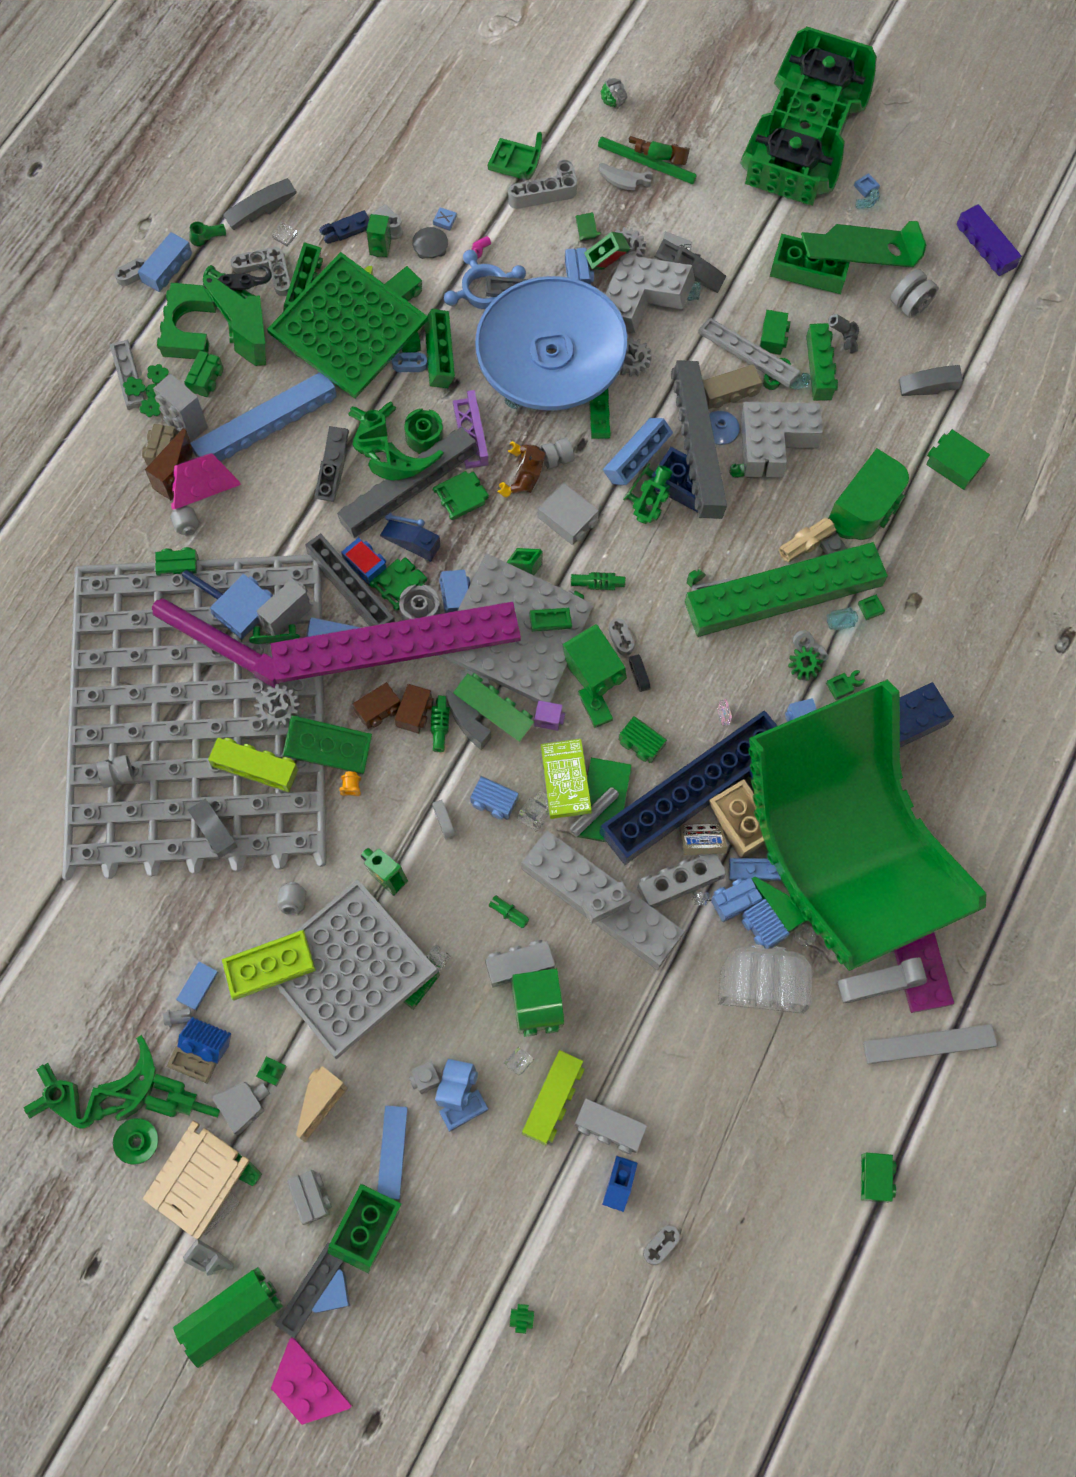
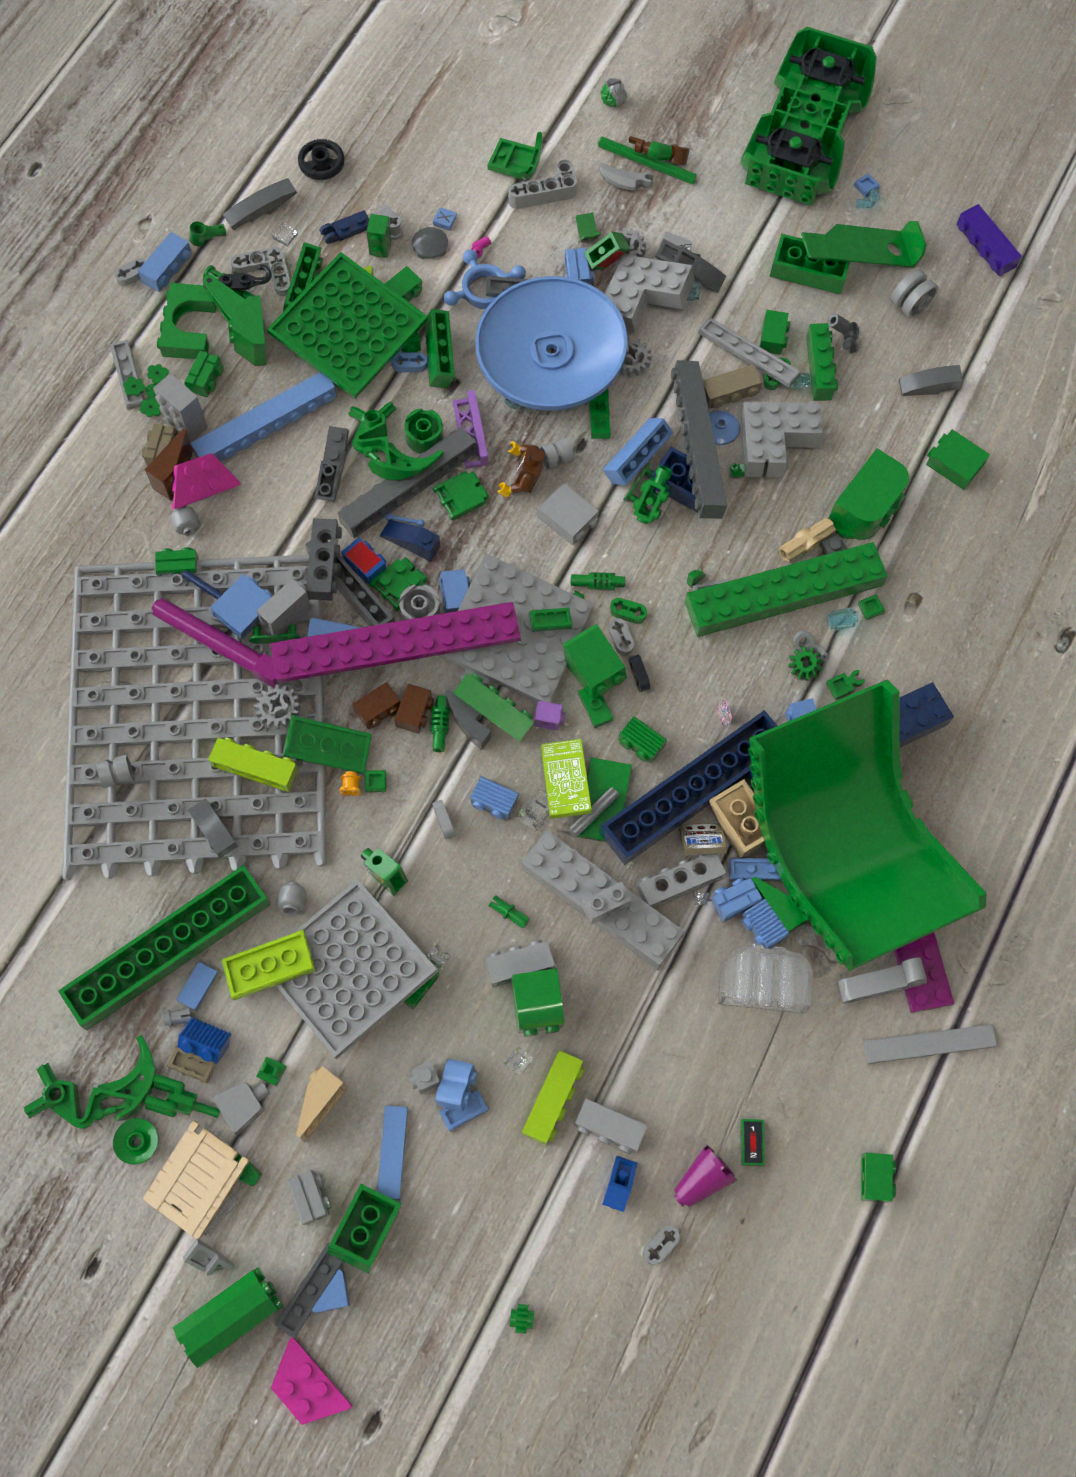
green slope [506,548,543,575] -> none
none -> green brick [58,865,271,1031]
none -> black wheel [298,139,344,180]
none -> dark grey brick [306,518,342,601]
none -> green tile [365,770,386,792]
none -> green beam [610,598,647,624]
none -> magenta cone [674,1145,737,1207]
none -> tile [741,1119,765,1166]

